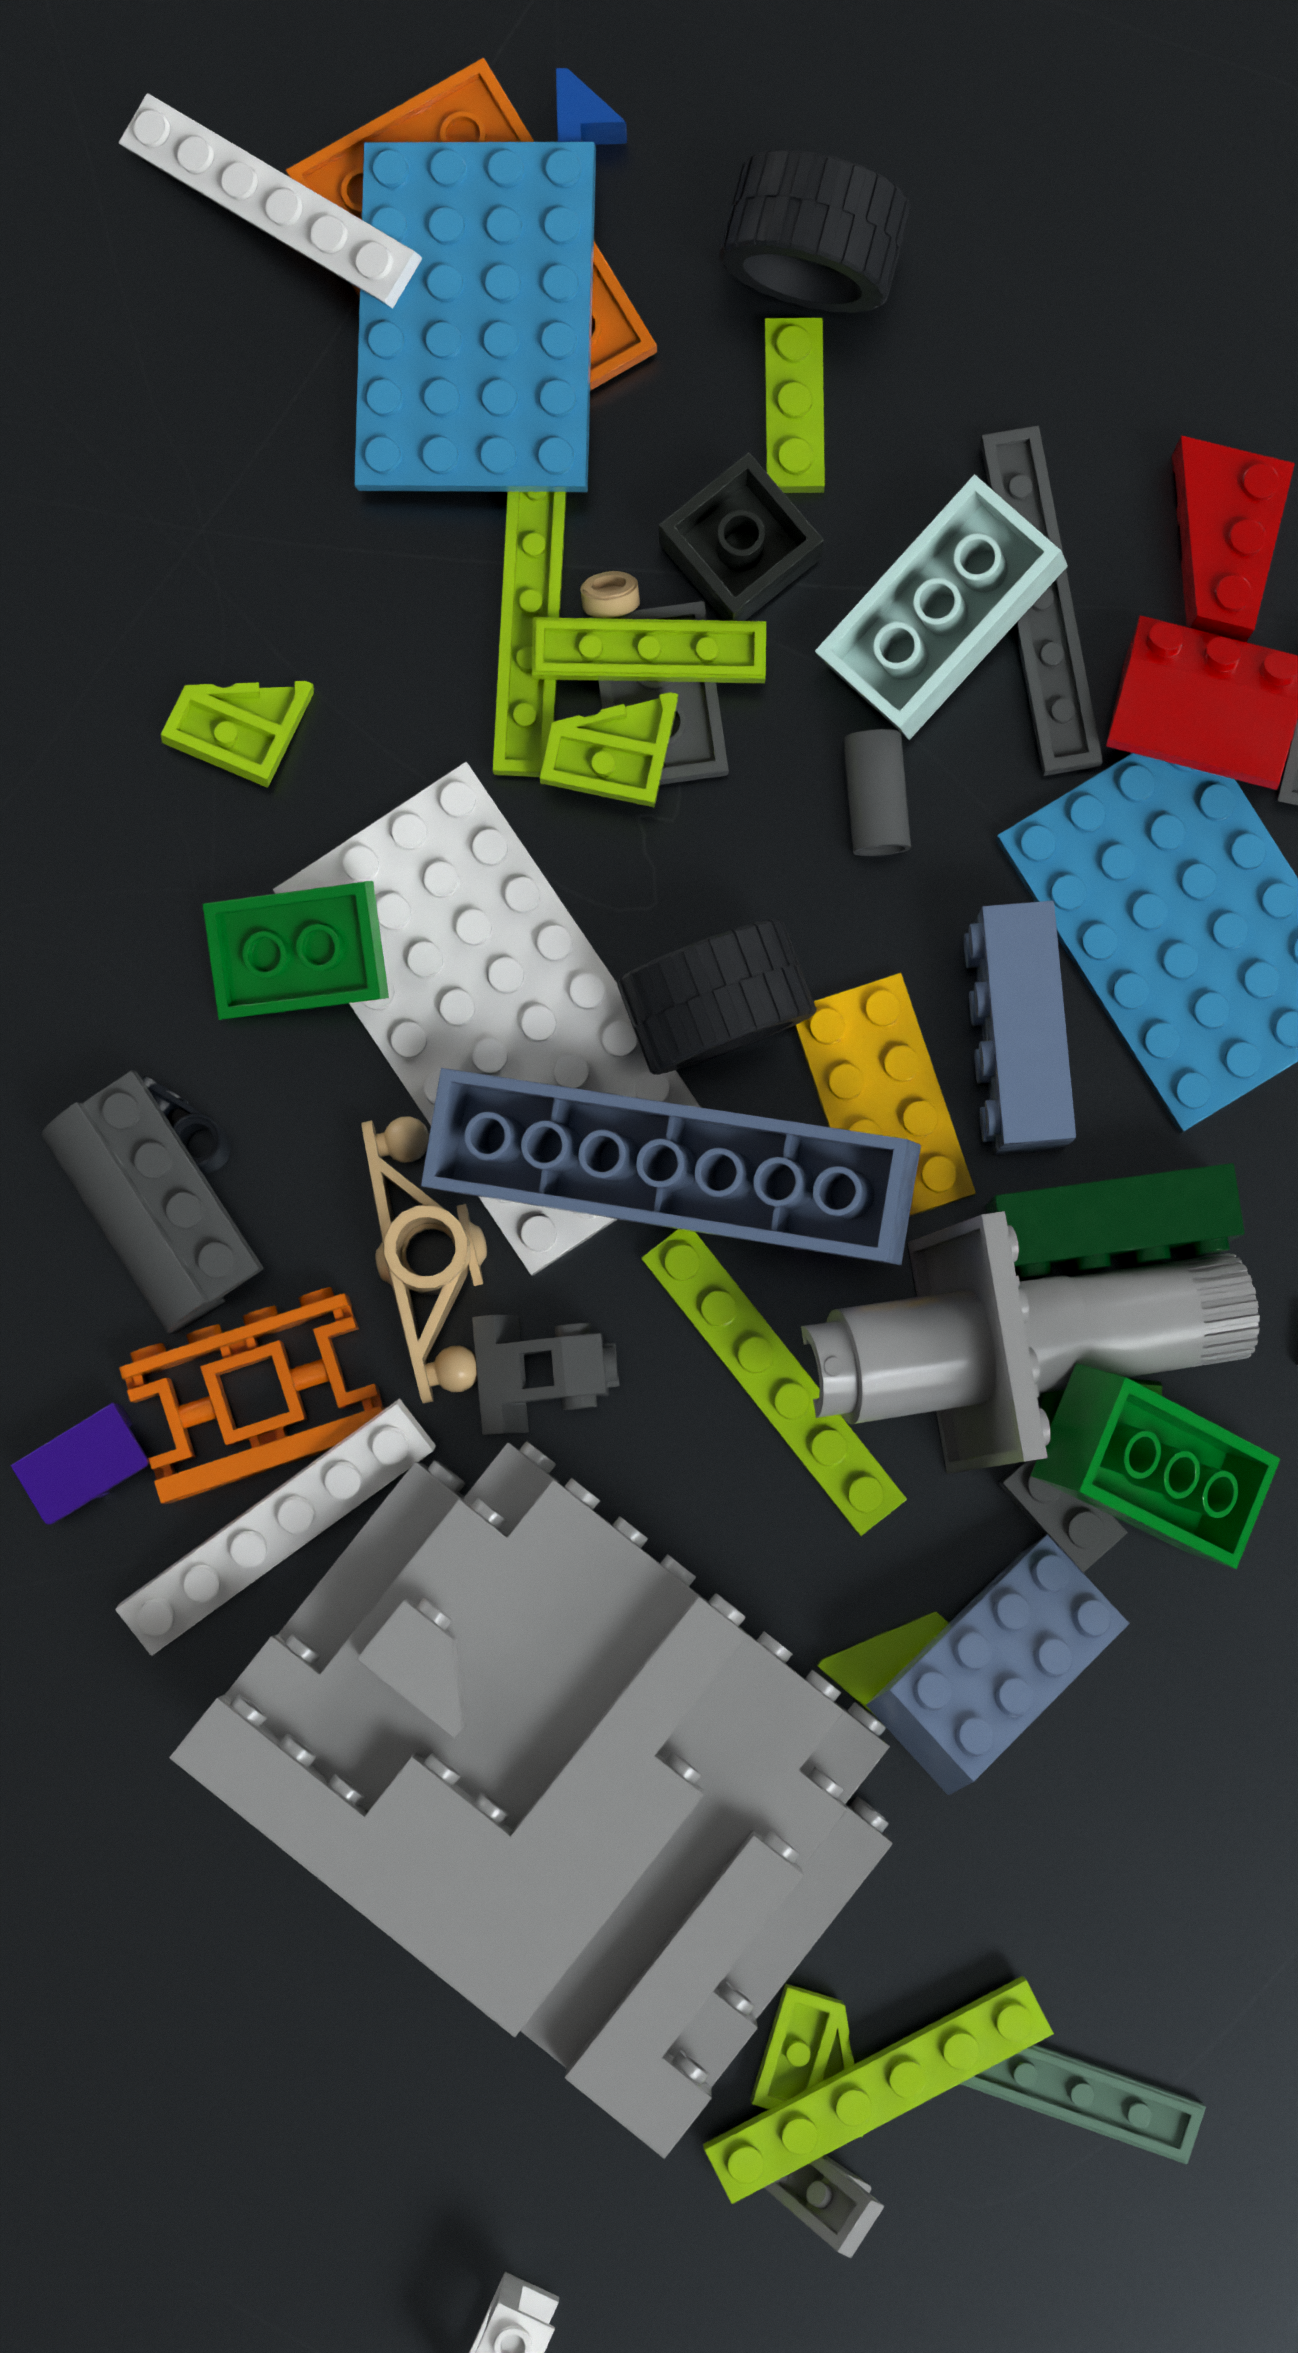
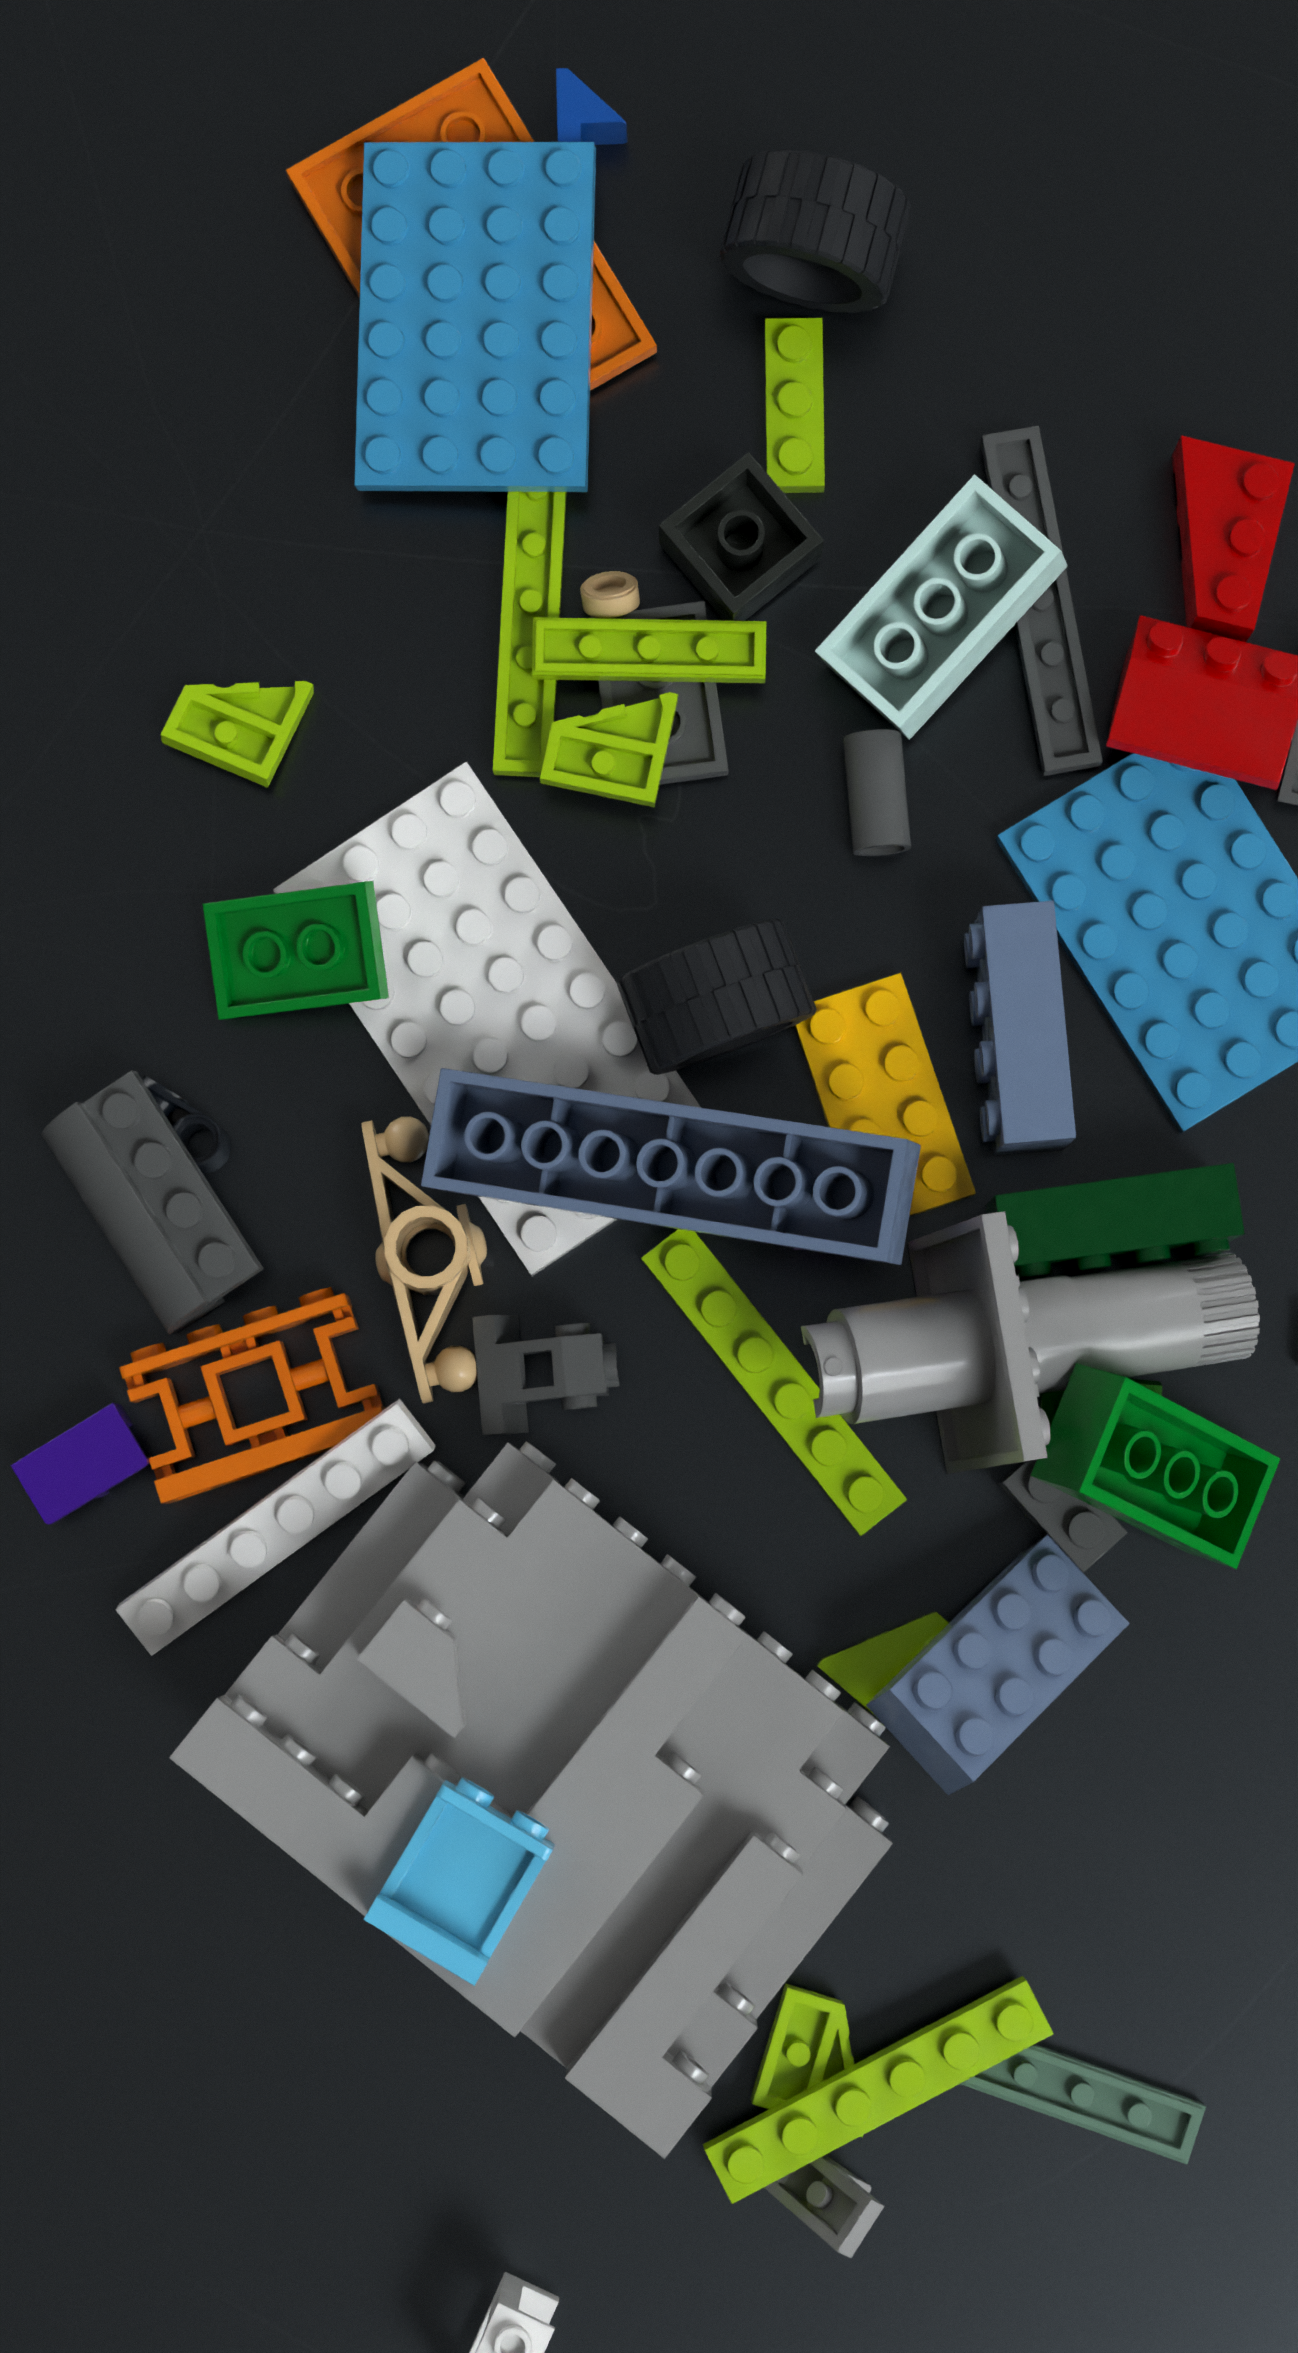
white plate [119,93,422,309] -> none
none -> medium azure panel [363,1777,555,1986]

